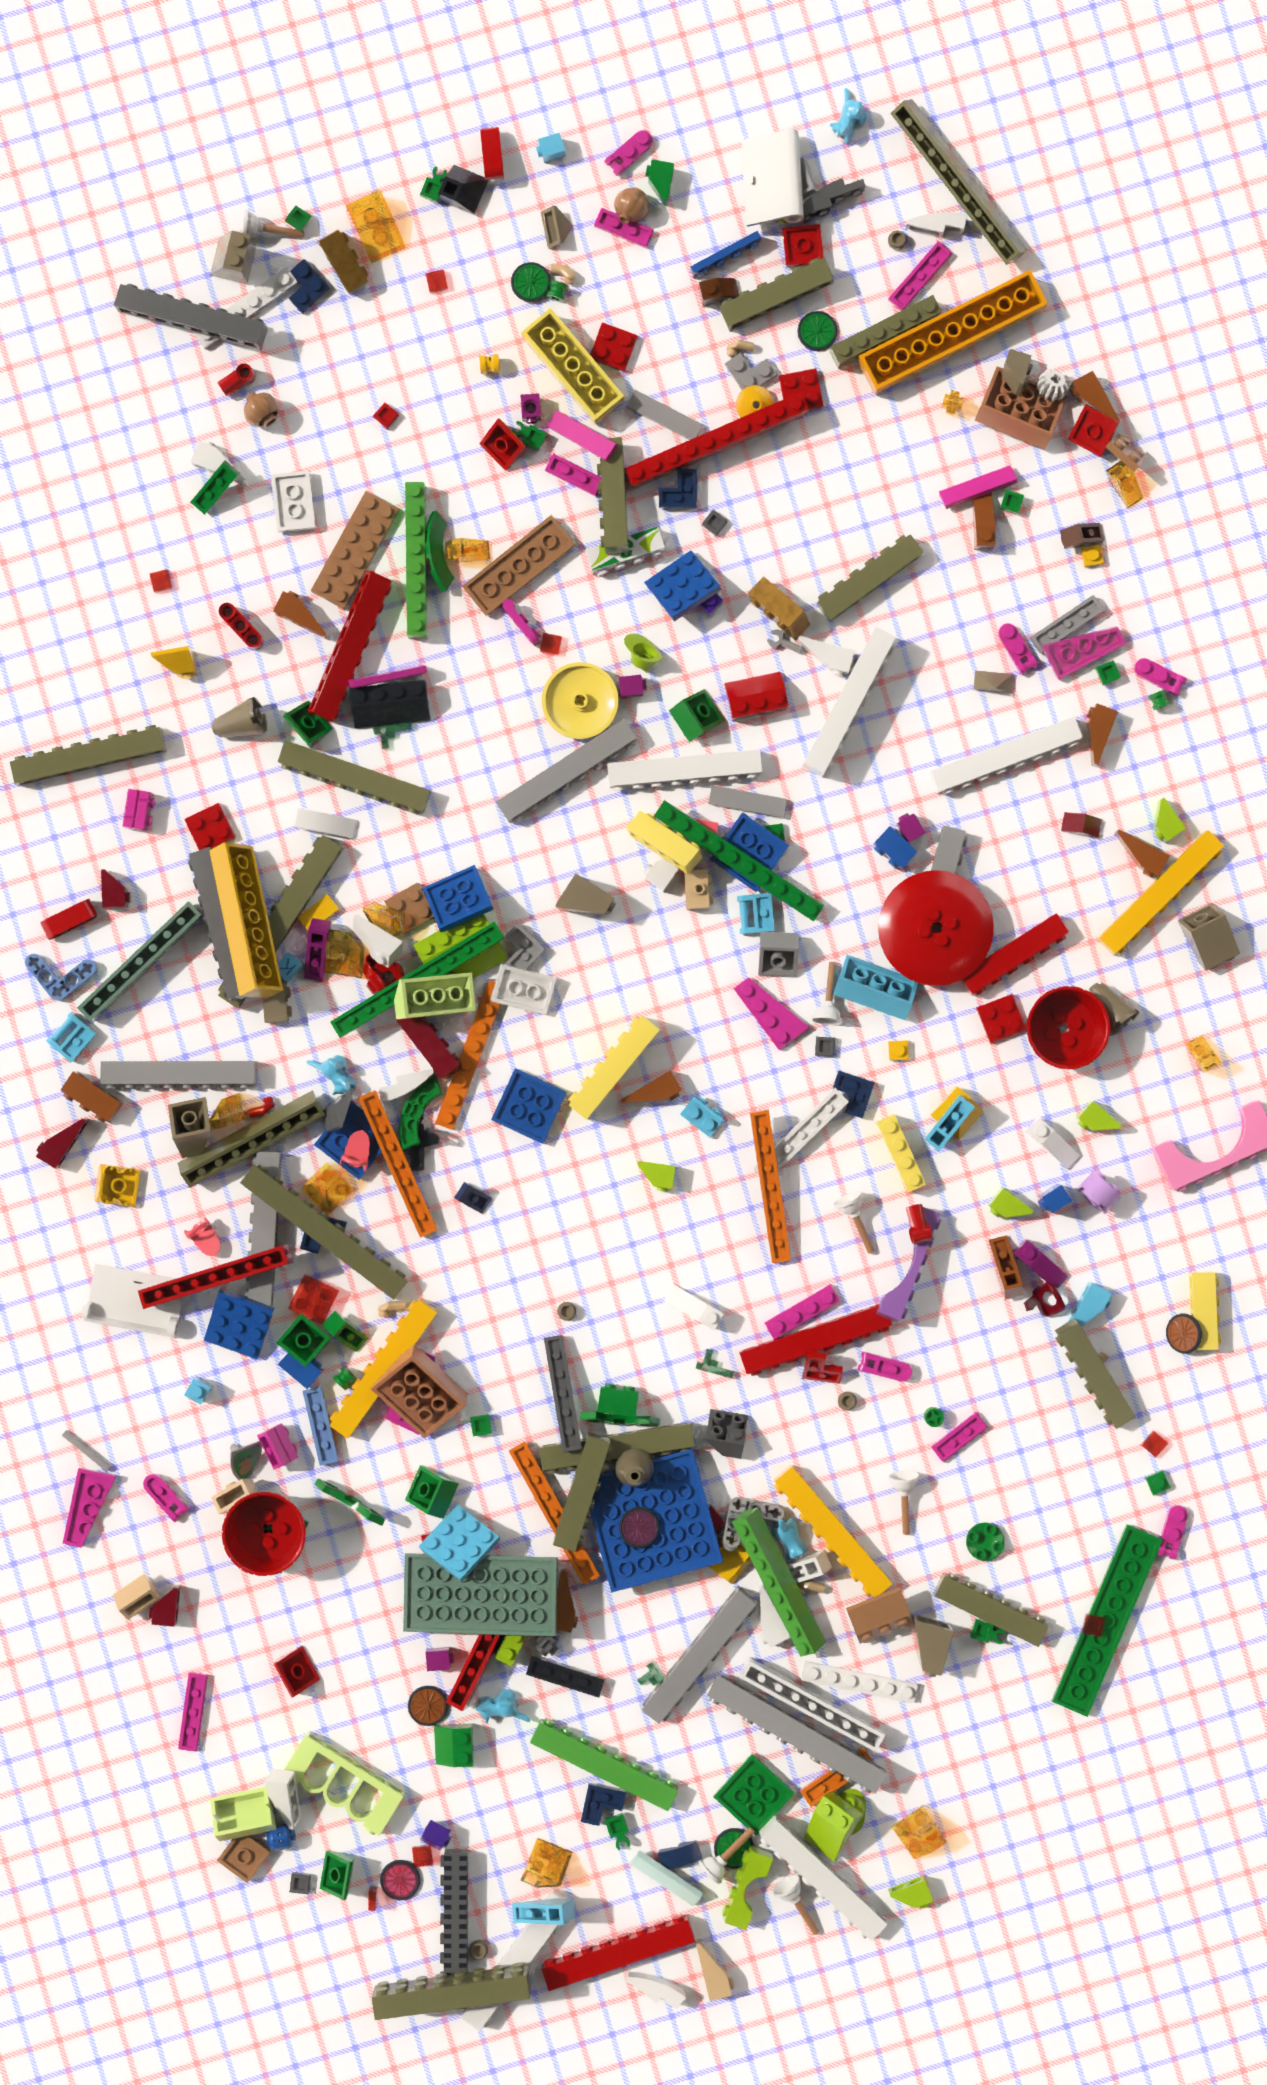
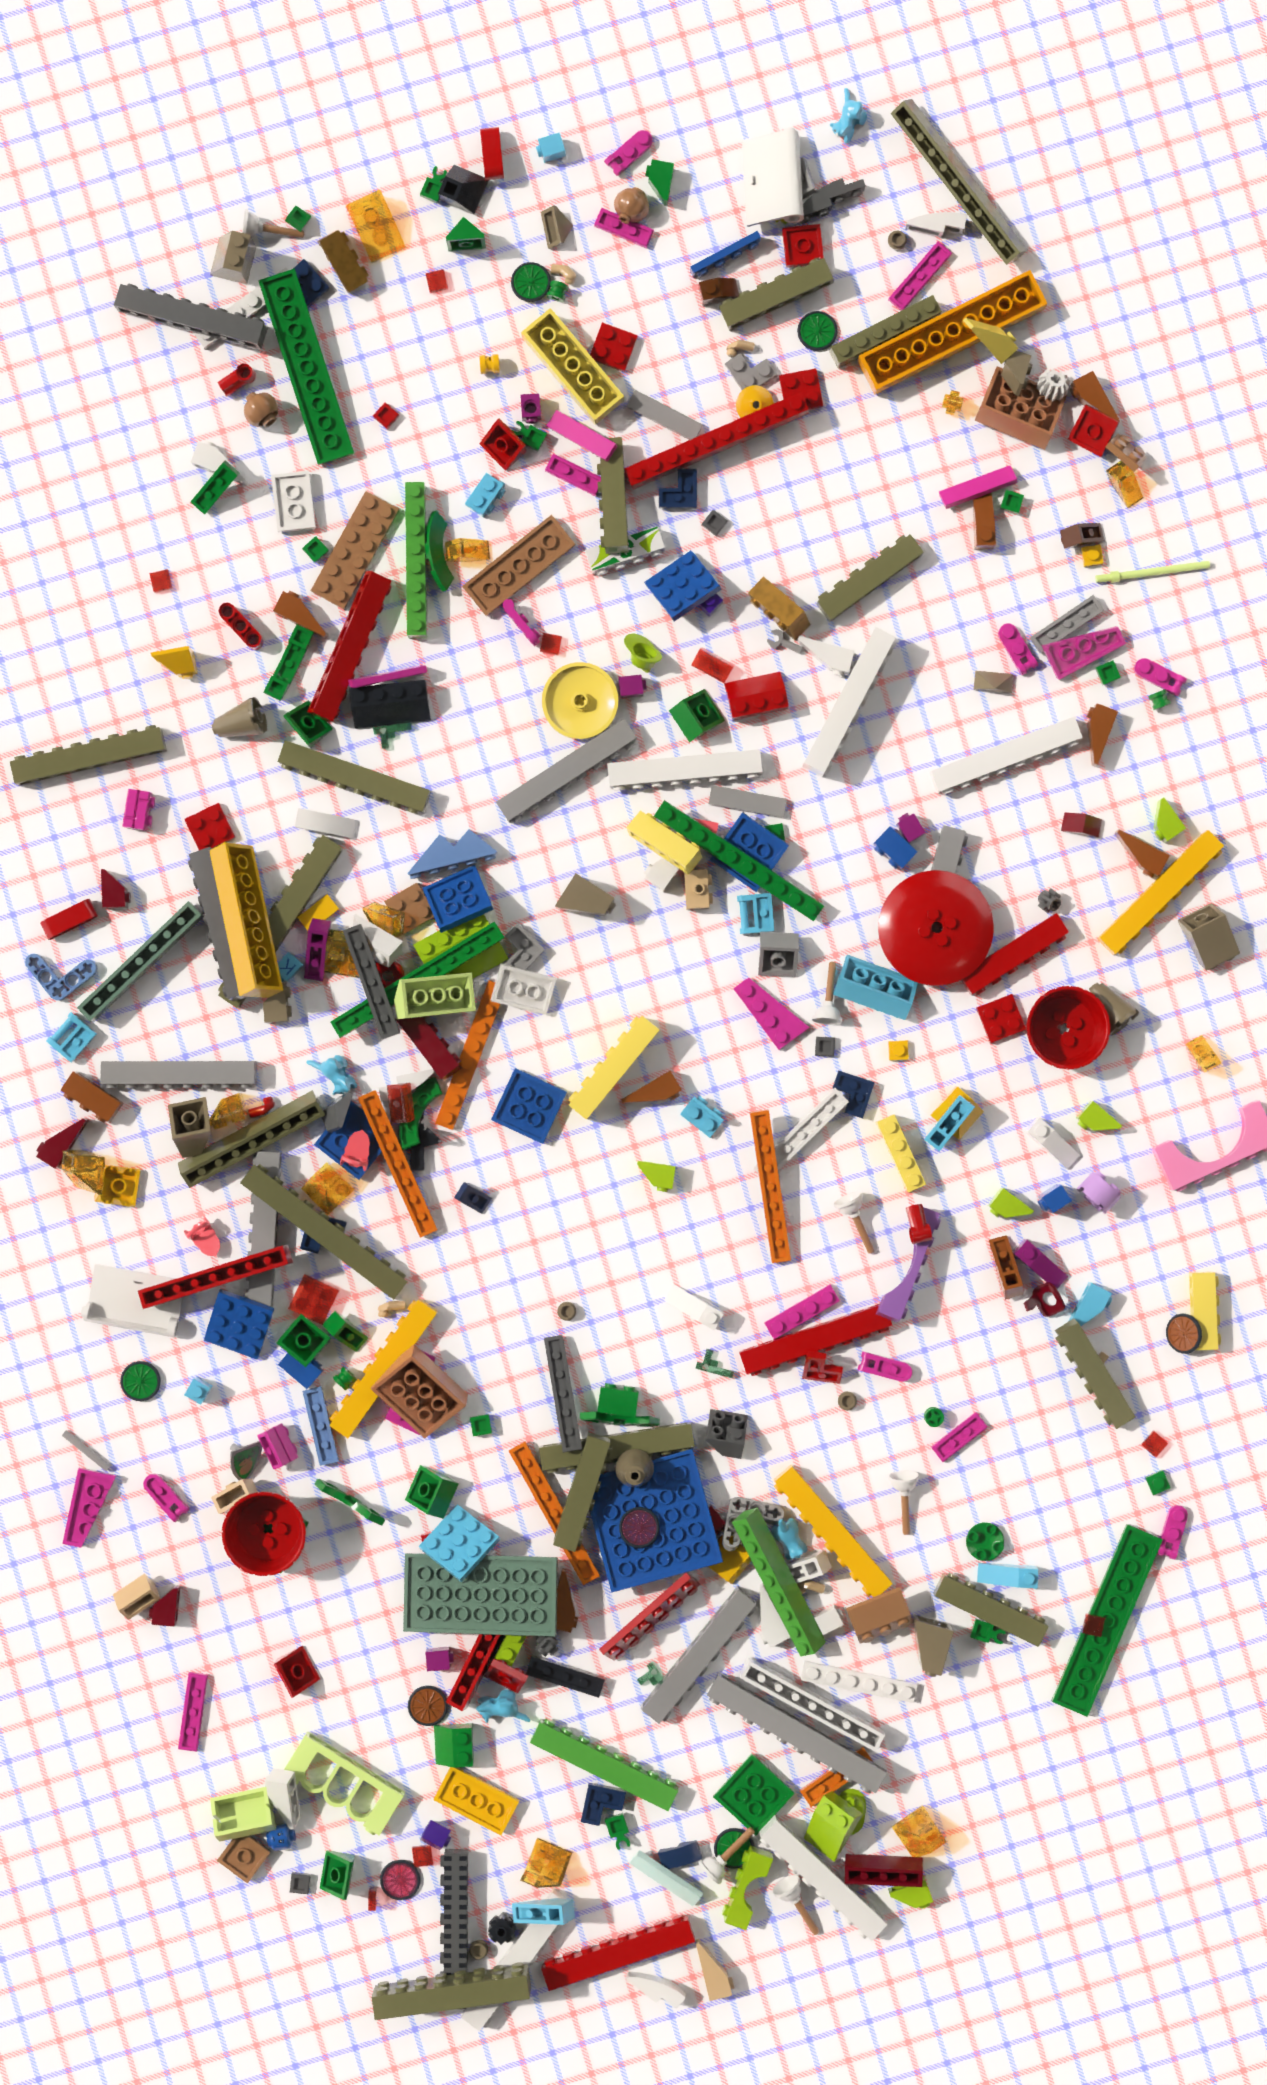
none -> clear yellow slope [62,1149,105,1195]
none -> green wheel [120,1361,161,1401]
none -> green plate [258,268,355,466]
none -> green slope [263,624,314,701]
none -> green plate [302,536,329,564]
none -> dark grey plate [343,924,400,1040]
none -> clear red slope [387,1083,415,1123]
none -> medium blue slope [407,829,498,879]
none -> yellow plate [433,1767,519,1836]
none -> green slope [446,216,486,251]
none -> medium azure bracket [465,472,506,518]
none -> red plate [483,1659,528,1693]
none -> black brick [488,1912,516,1945]
none -> red plate [599,1572,701,1661]
none -> clear red slope [691,647,735,684]
none -> white brick [813,1605,845,1635]
none -> dark red brick [845,1854,923,1887]
none -> light yellow slope [963,318,1019,364]
none -> medium azure slope [977,1563,1038,1589]
none -> dark grey gear [1037,888,1061,913]
none -> yellowish green bar [1095,561,1210,583]

